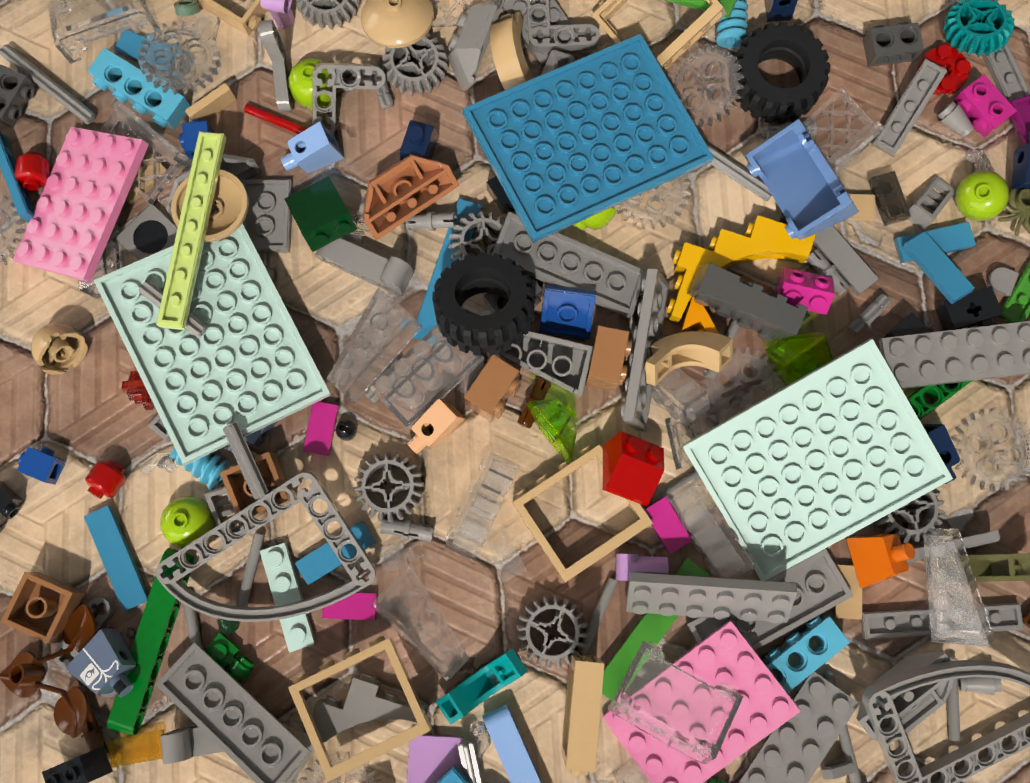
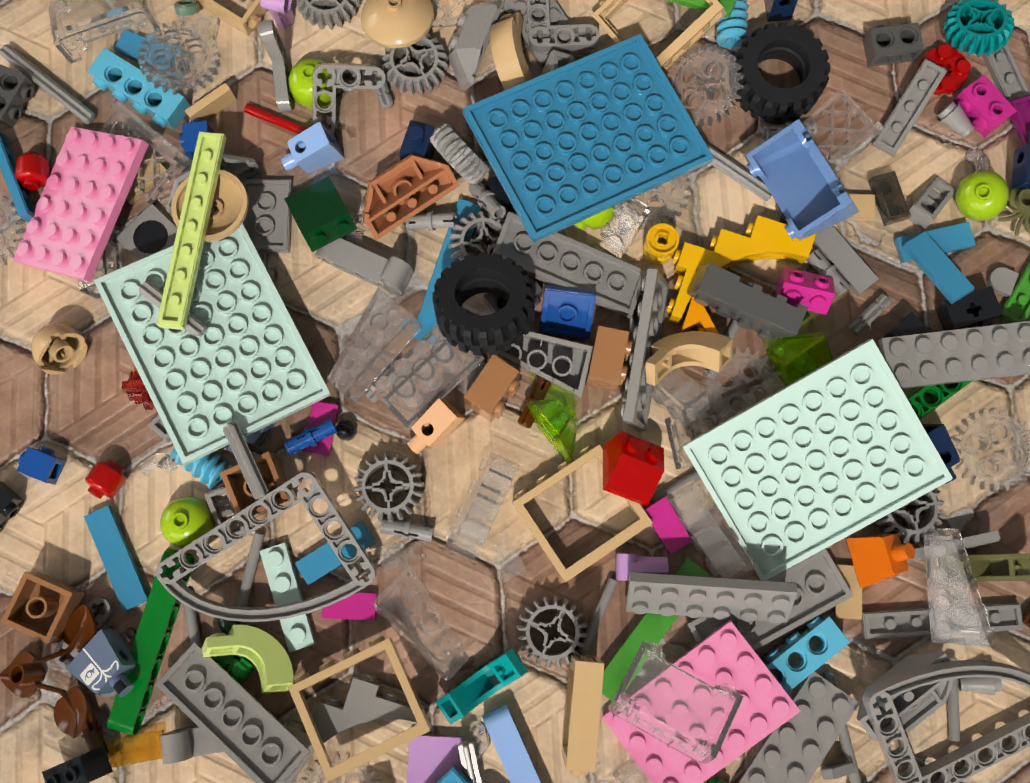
none -> yellowish green arch [202,625,294,694]
none -> blue pin [283,418,338,456]
none -> light grey gear [430,122,490,184]
none -> light grey pin [469,180,506,220]
none -> clear brick [599,197,653,258]
none -> yellow wheel [642,223,679,265]

